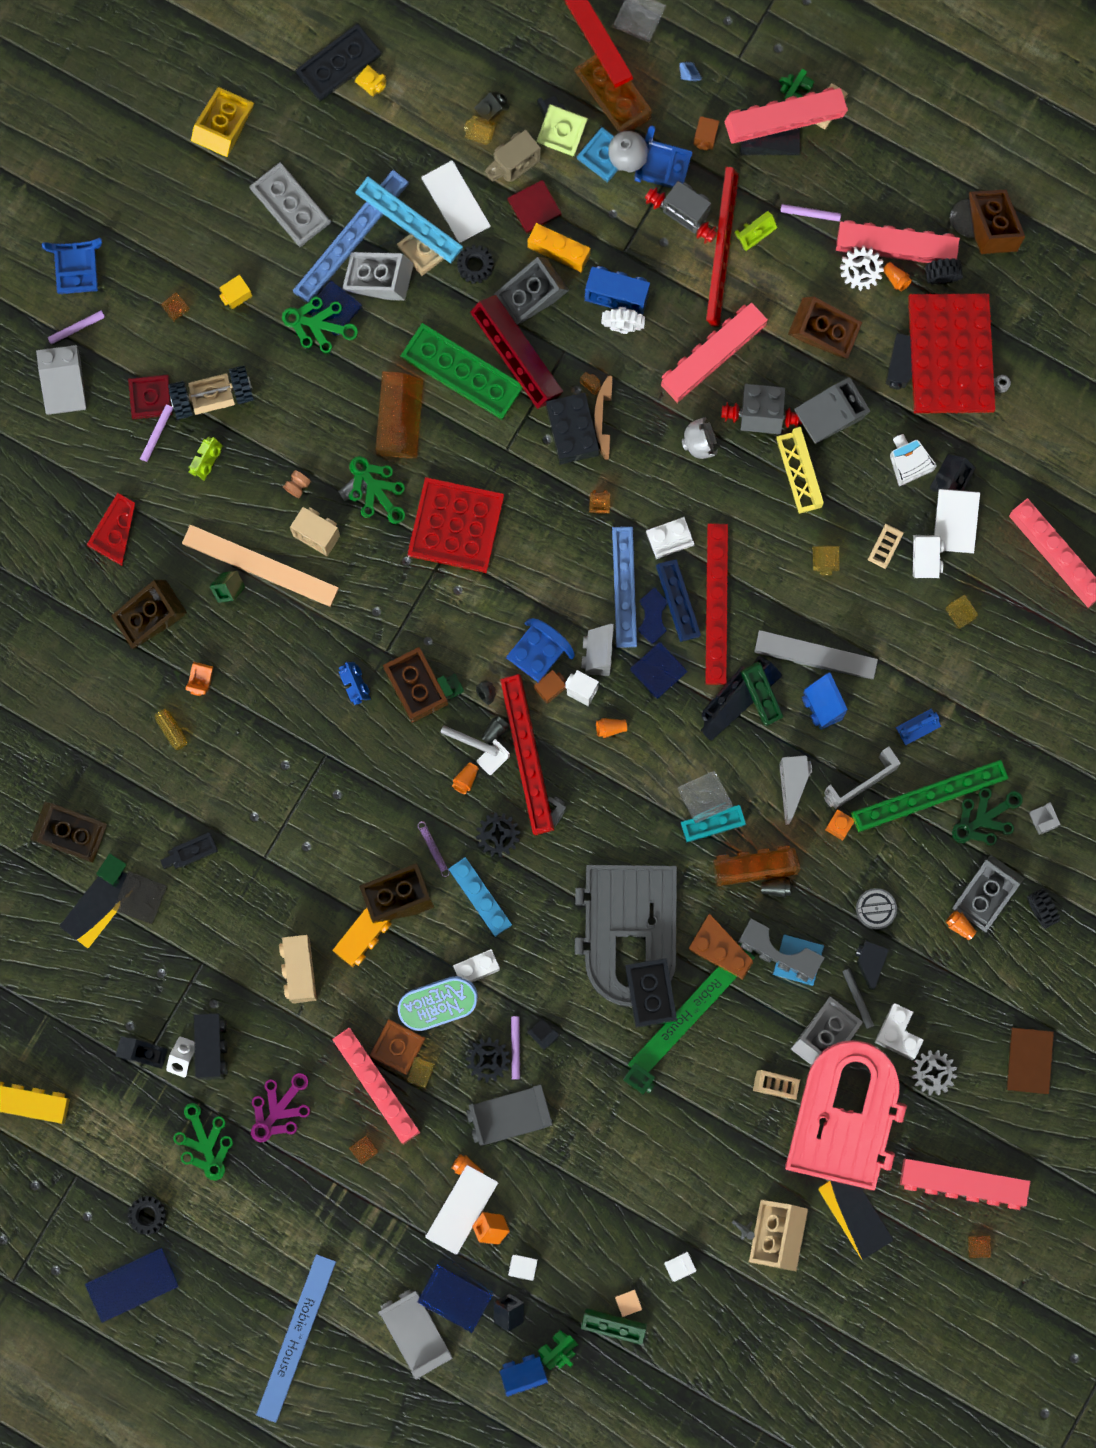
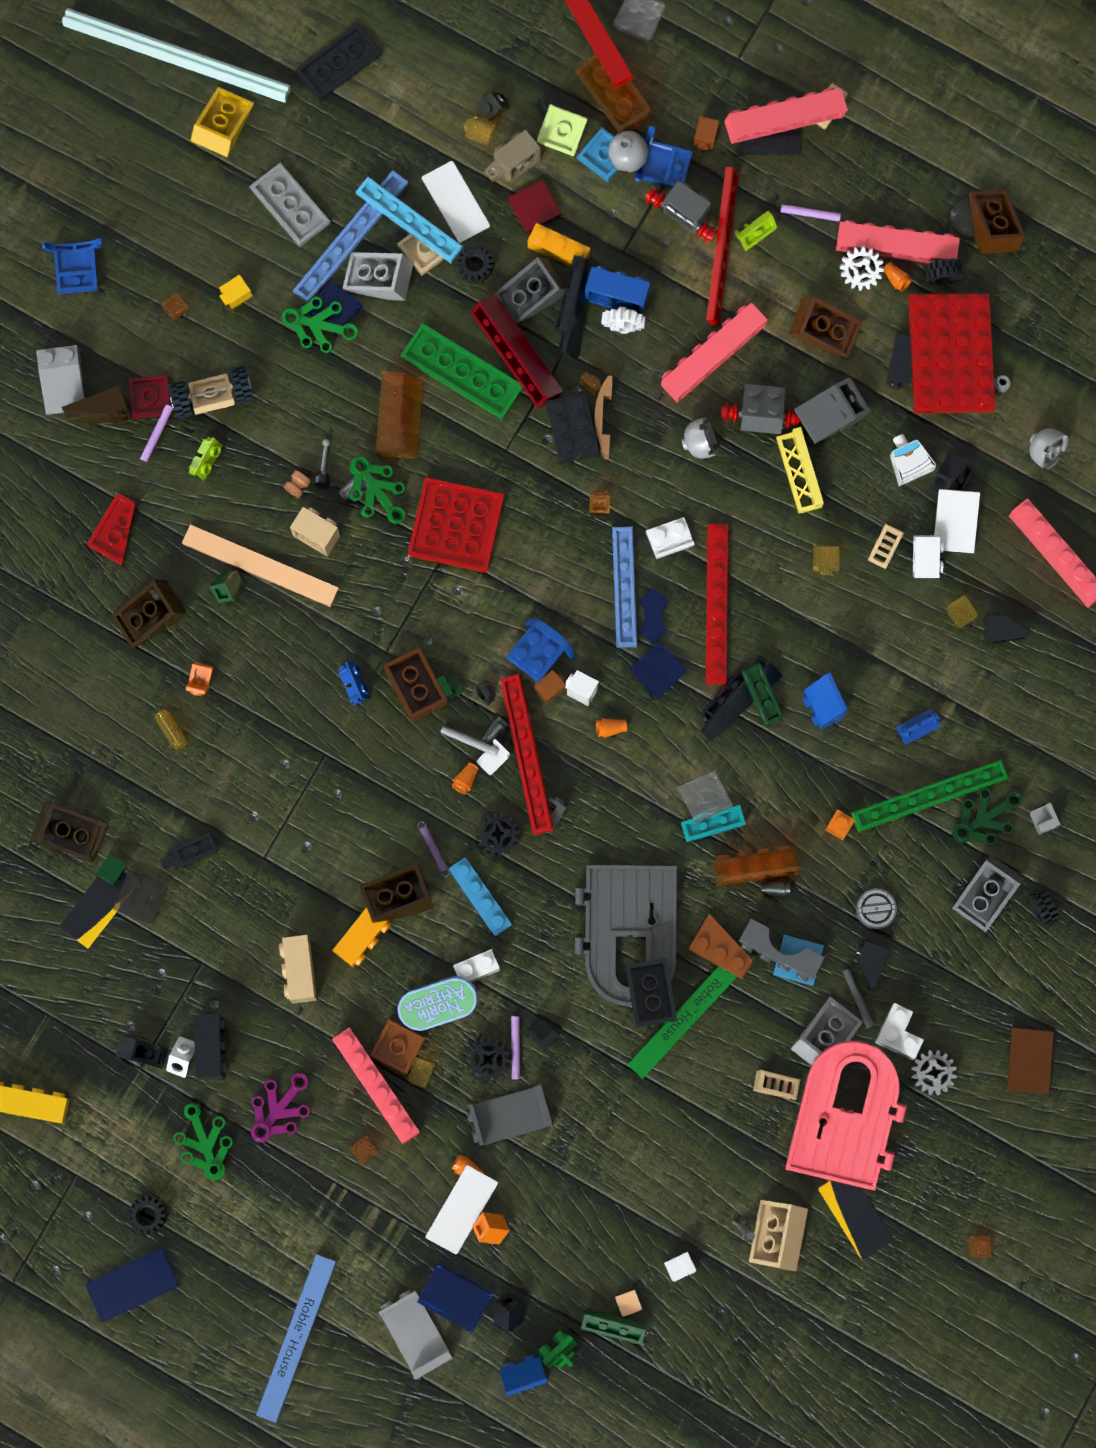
lavender bar [47,311,105,344] -> none
yellow bracket [355,65,386,97] -> none
white panel [508,1255,537,1281] -> none
light grey slope [581,624,613,676] -> none
dark green bracket [623,1063,656,1095] -> none
dark blue plate [656,559,701,642] -> none
medium blue slope [680,62,702,81] -> none
light grey slope [754,630,878,679] -> none
green hips [779,69,814,100] -> none
light grey slope [779,756,812,825] -> none
light grey panel [824,746,900,810] -> none
coral brick [900,1159,1030,1210] -> none
orange cone [946,910,977,940] -> none
none -> dark brown slope [61,386,131,425]
none -> light aqua axle [62,8,291,102]
none -> hinge [313,439,330,487]
none -> black wedge [554,255,589,357]
none -> black slope [983,613,1030,645]
none -> light grey cylinder [1030,428,1068,470]

